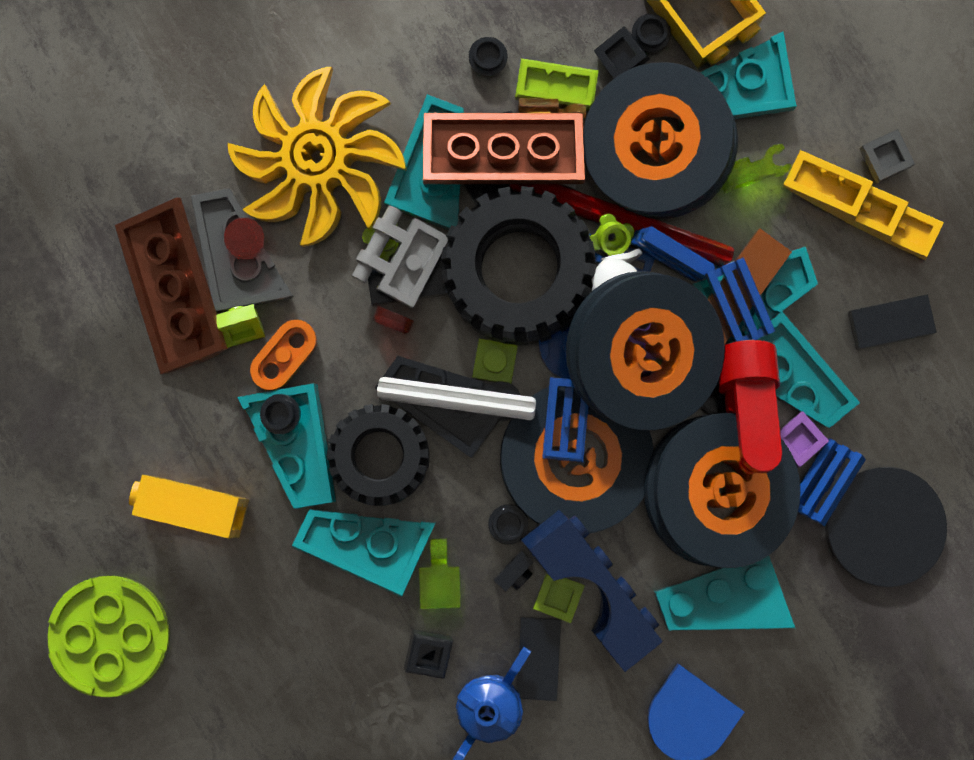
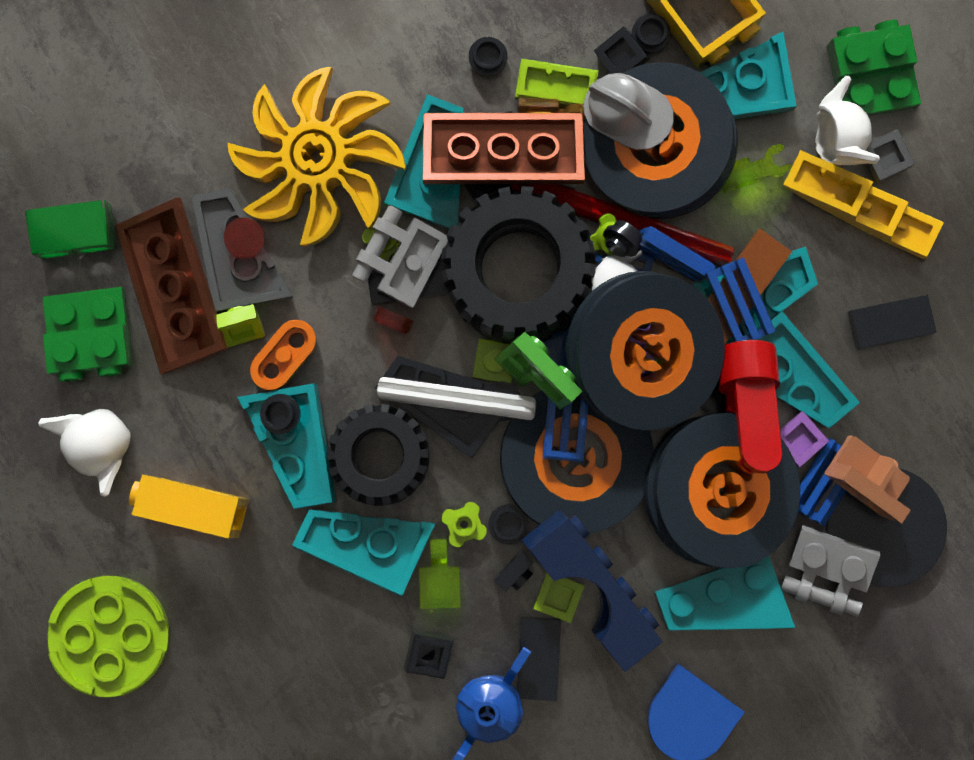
none -> green piece [25,200,116,260]
none -> white piece [38,409,131,497]
none -> green plate [43,287,133,382]
none -> lime plate [442,502,487,547]
none -> bright green plate [494,332,582,409]
none -> light grey piece [584,73,674,150]
none -> black plate [603,220,643,257]
none -> light grey plate [781,525,880,617]
none -> white piece [815,76,880,166]
none -> nougat panel [824,435,911,524]
none -> green plate [826,19,921,117]

